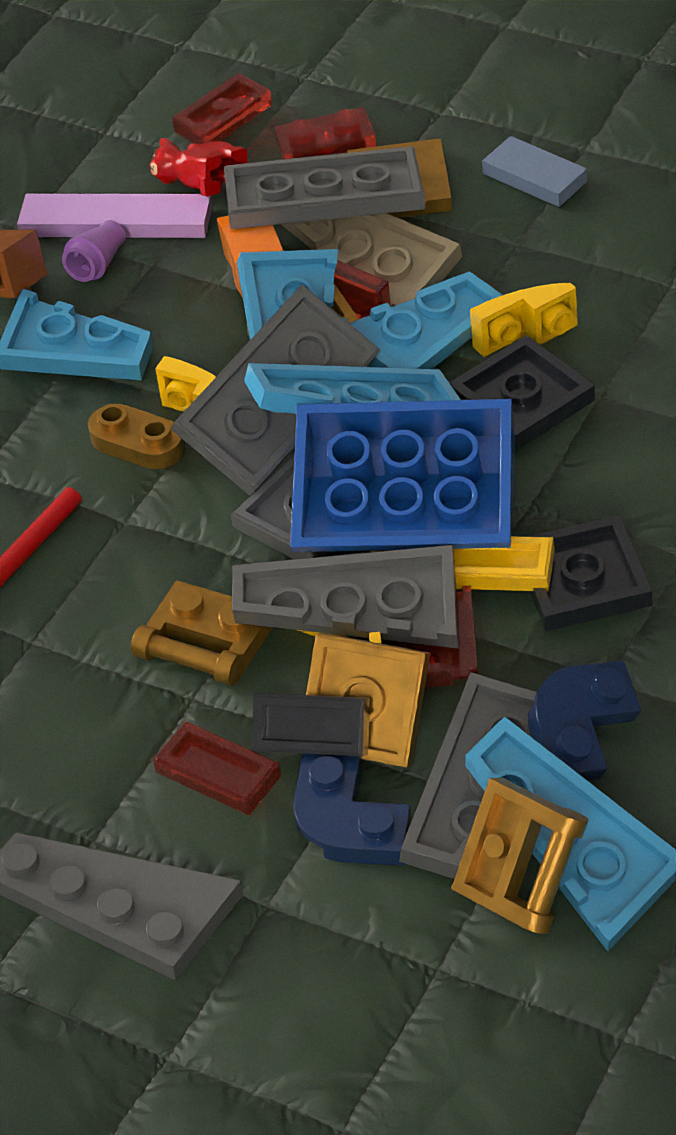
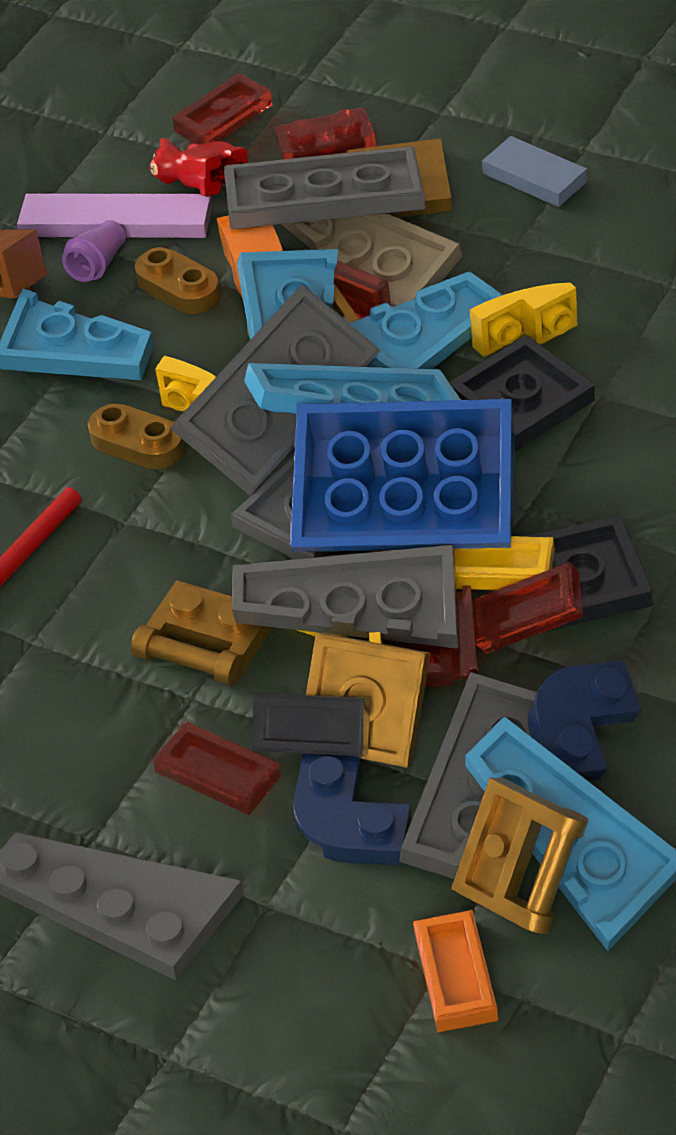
none -> pearl gold plate [135,247,220,314]
none -> orange tile [413,910,498,1033]
none -> clear red tile [472,562,583,654]

